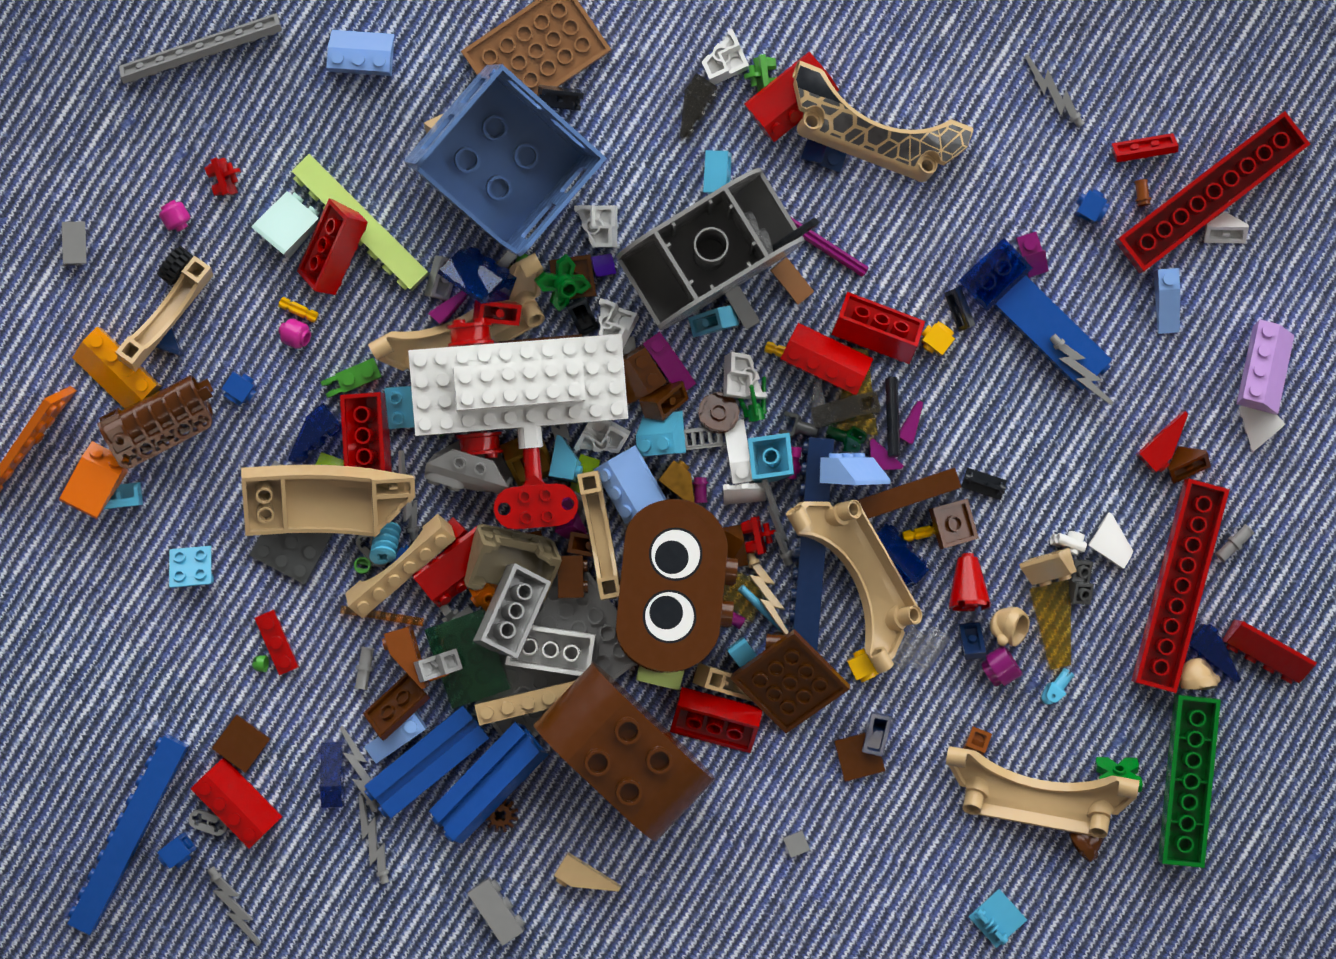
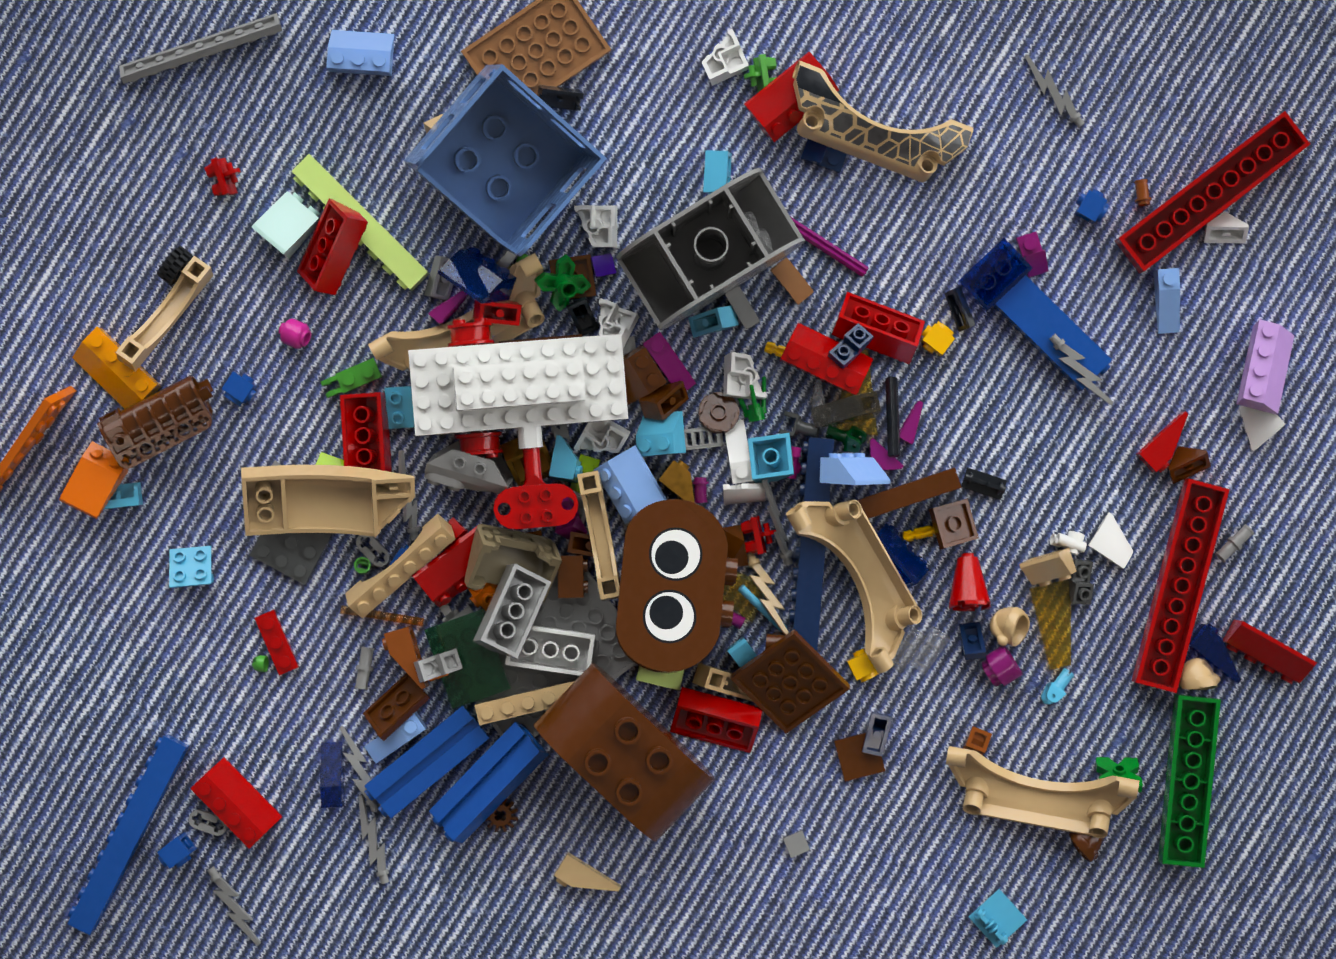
light grey hinge [62,221,87,266] -> none
dark blue slope [156,328,183,356] -> none
dark pink head [159,200,191,232] -> none
reddish brown tile [212,714,271,773] -> none
yellow axle [278,297,319,323] -> none
clear blue slope [288,403,342,464] -> none
medium azure piece [369,521,401,565] -> none
light grey brick [467,877,525,946] -> none
clear smoke slope [680,73,718,142] -> none
black bar [766,218,819,254] -> none
red plate [1112,133,1179,162] -> none
none -> dark blue slope [828,323,874,369]

